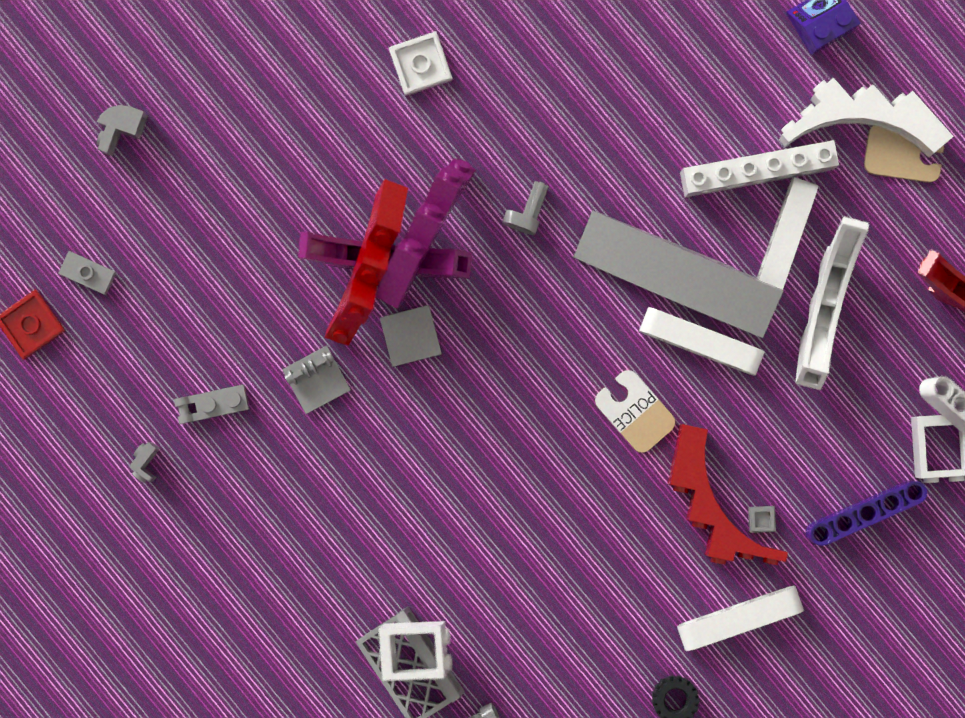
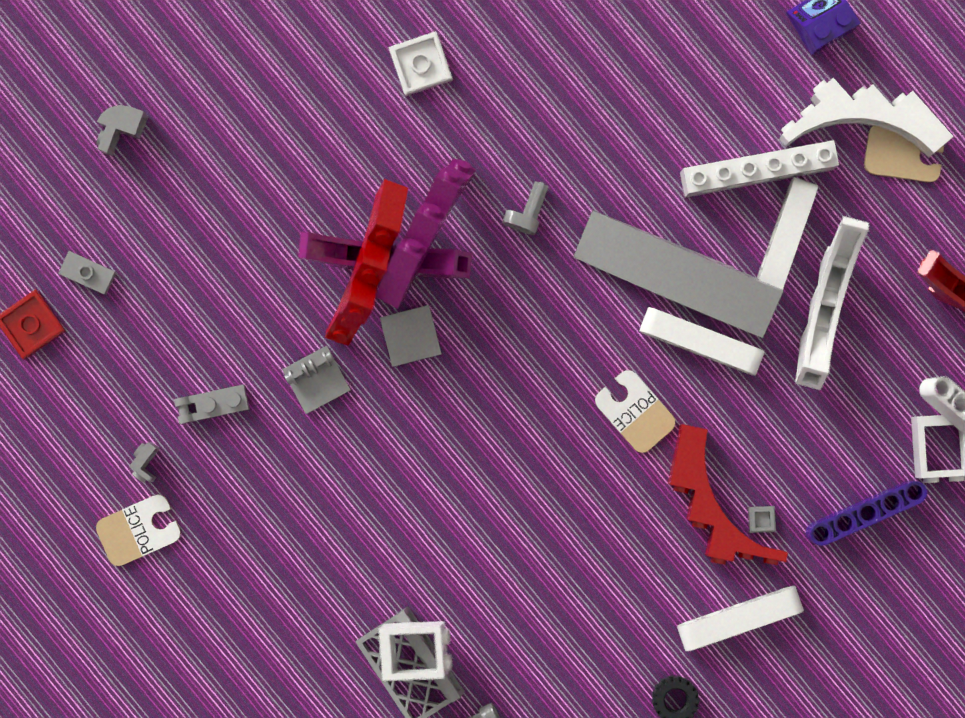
none -> piece [96,495,181,566]

